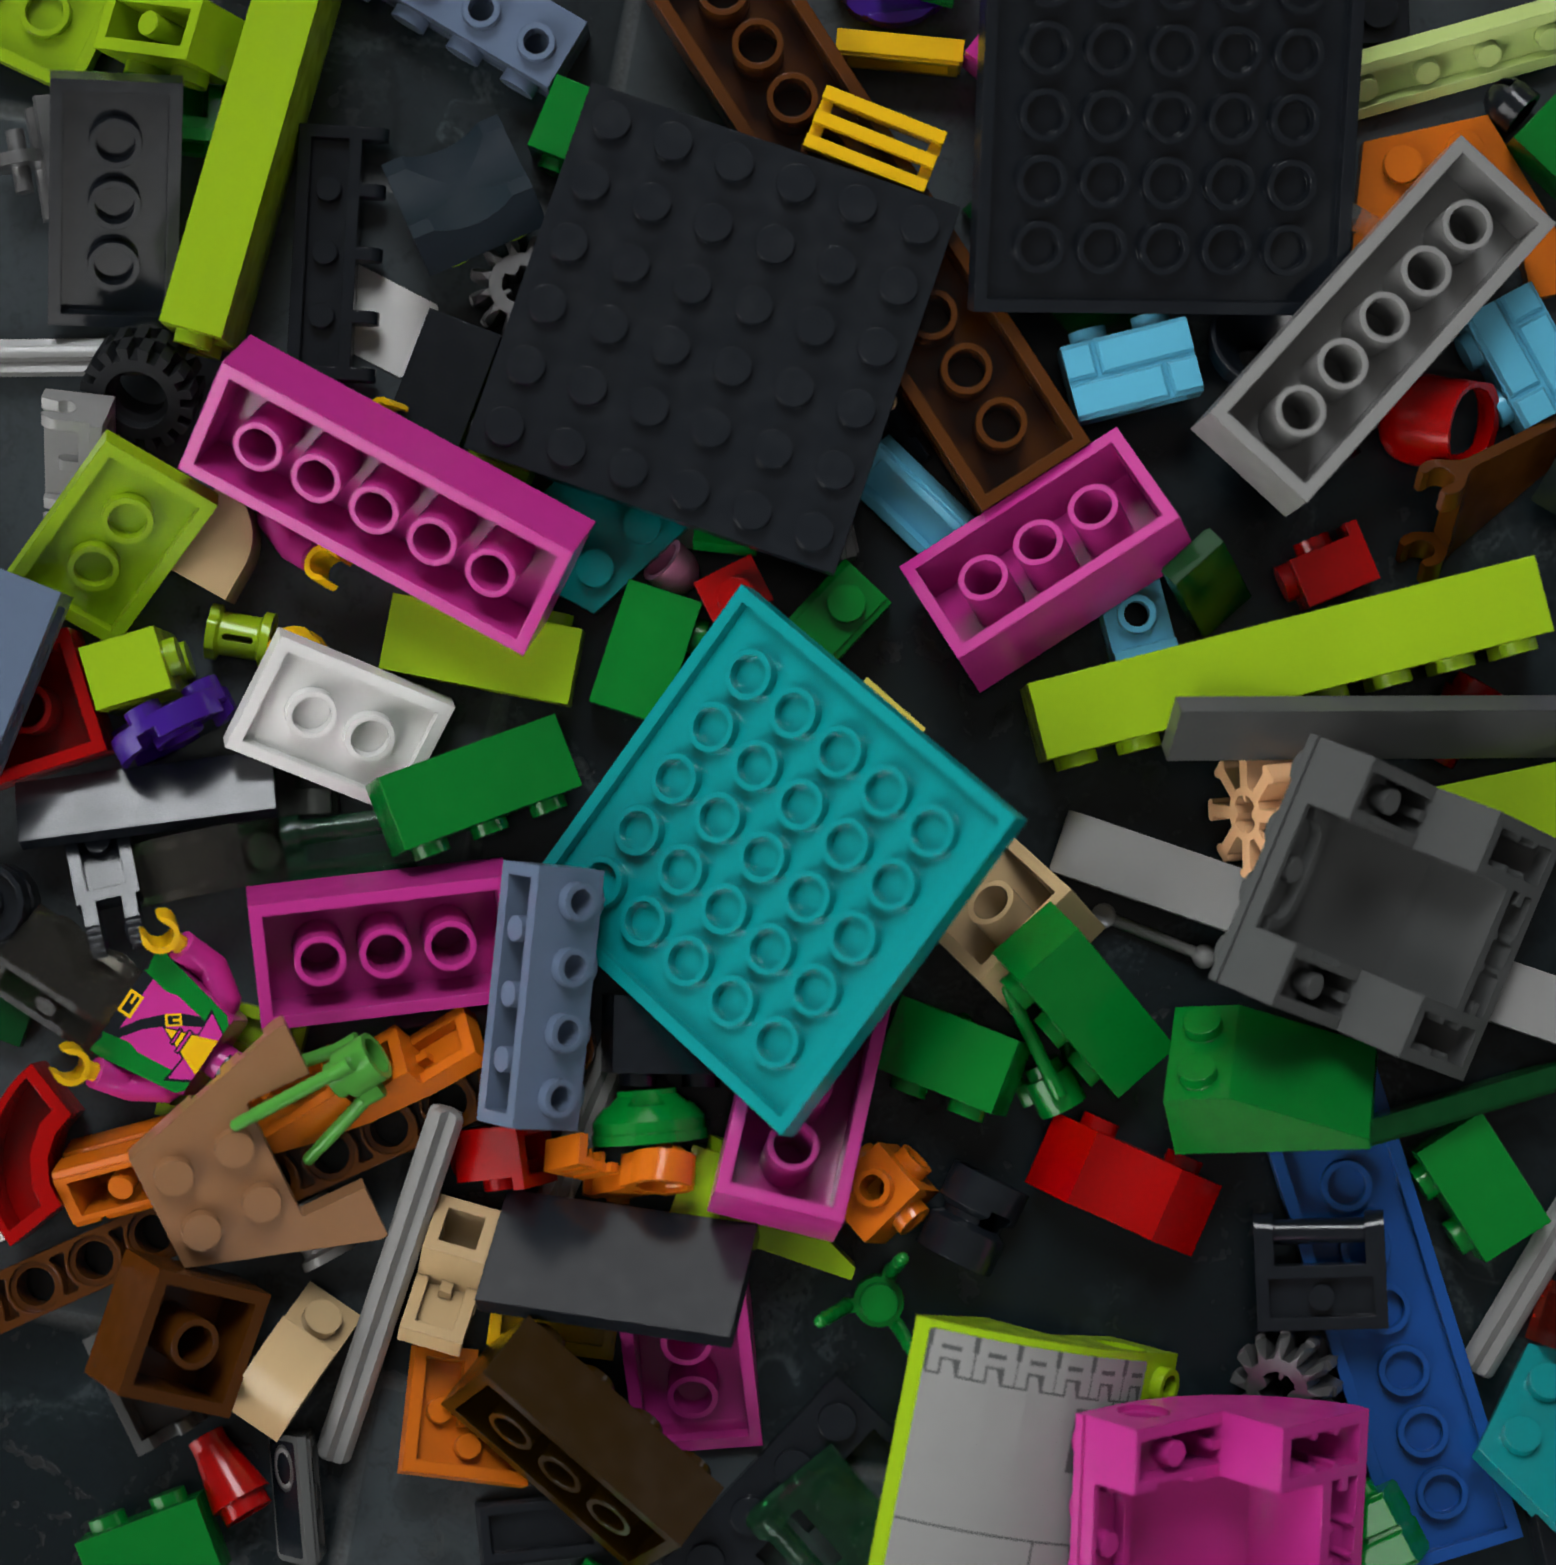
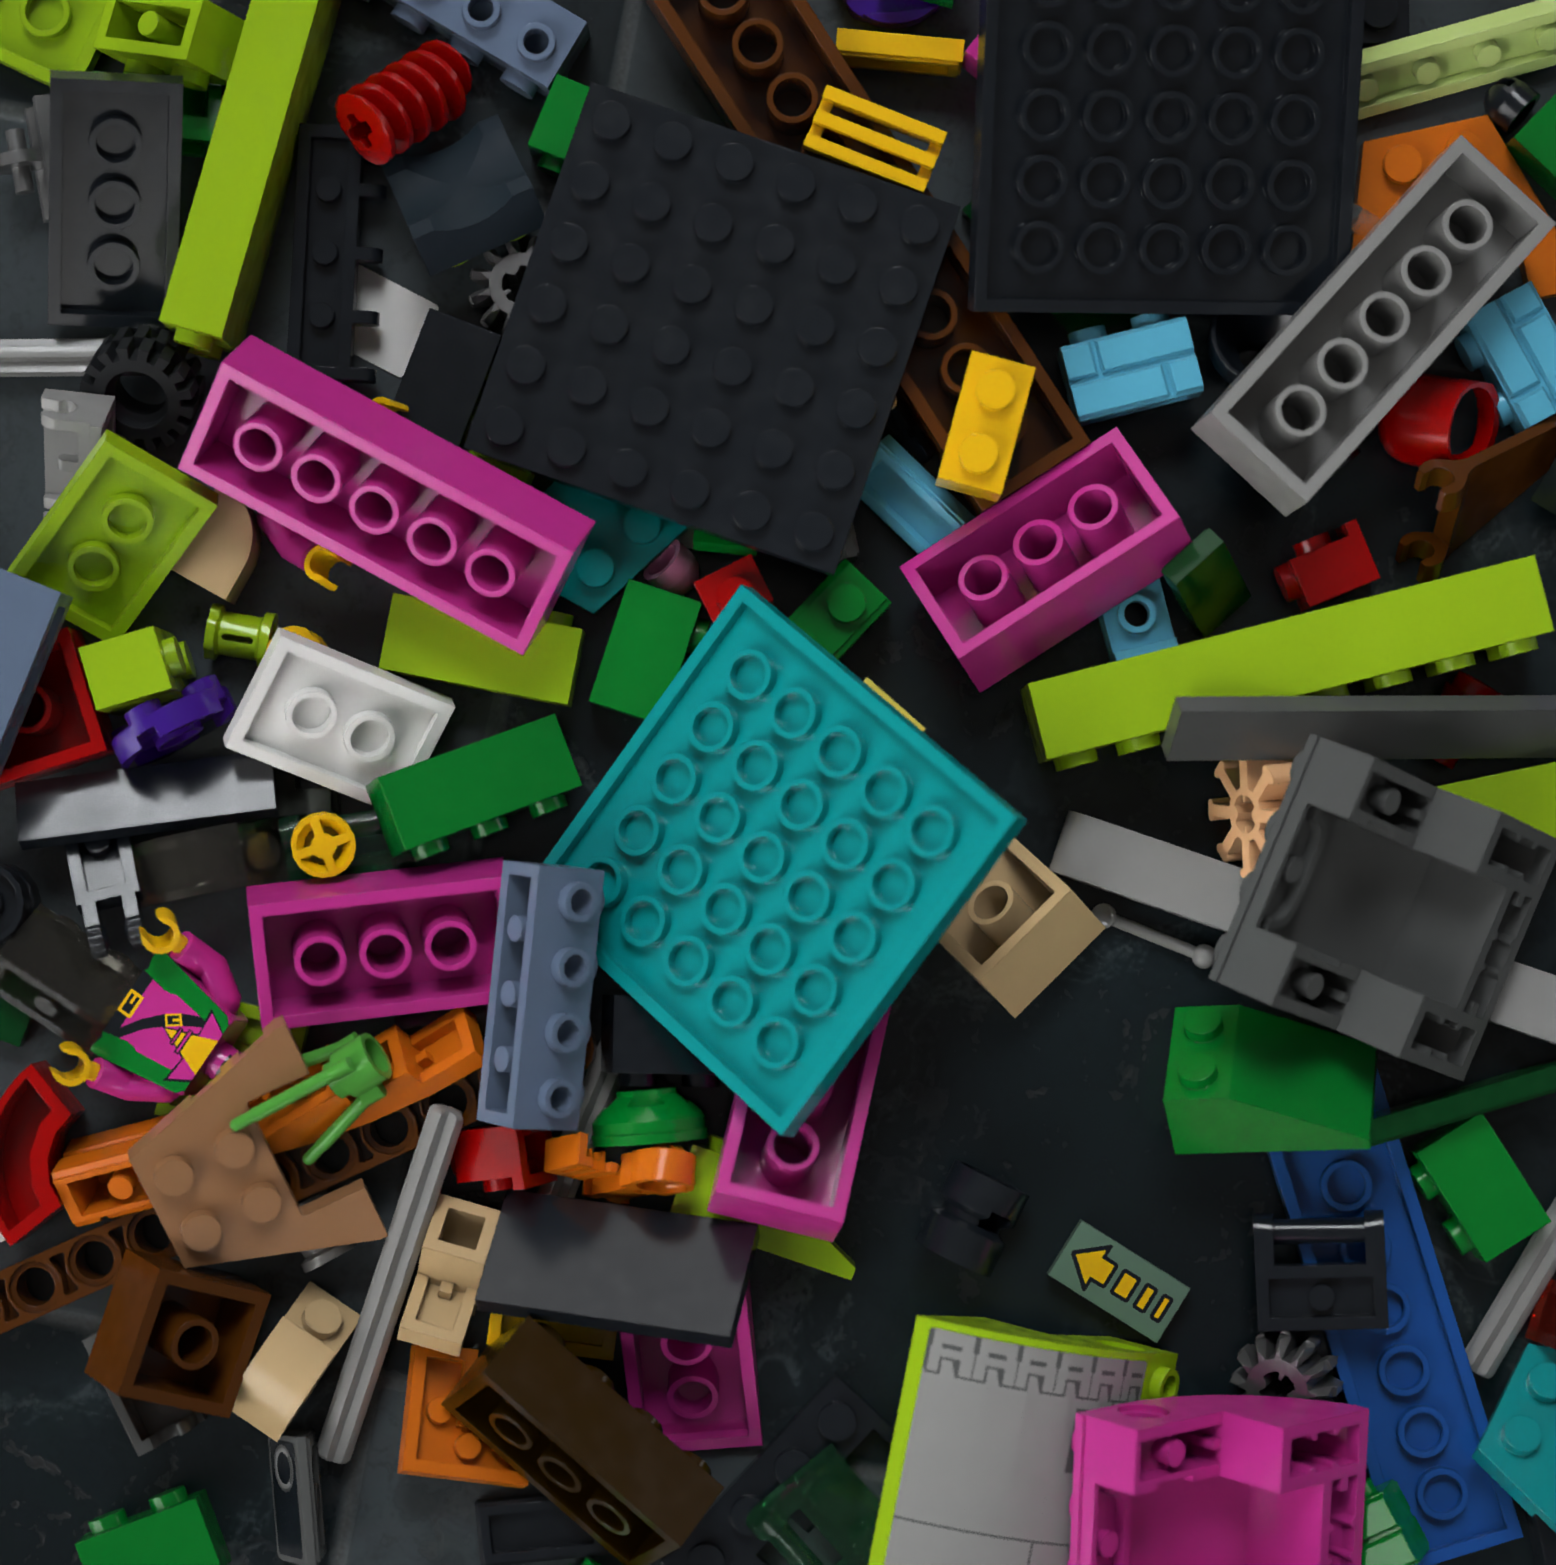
red cone [188,1426,272,1528] -> none
green plant [814,1252,912,1356] -> none
orange brick [844,1142,939,1244] -> none
green brick [878,995,1031,1123] -> none
green plant [958,986,1087,1120] -> none
green brick [992,901,1171,1098] -> none
red brick [1025,1111,1222,1256] -> none
none -> yellow wheel [290,811,356,878]
none -> red piece [335,39,472,165]
none -> yellow brick [935,350,1036,502]
none -> sand green tile [1047,1219,1190,1343]

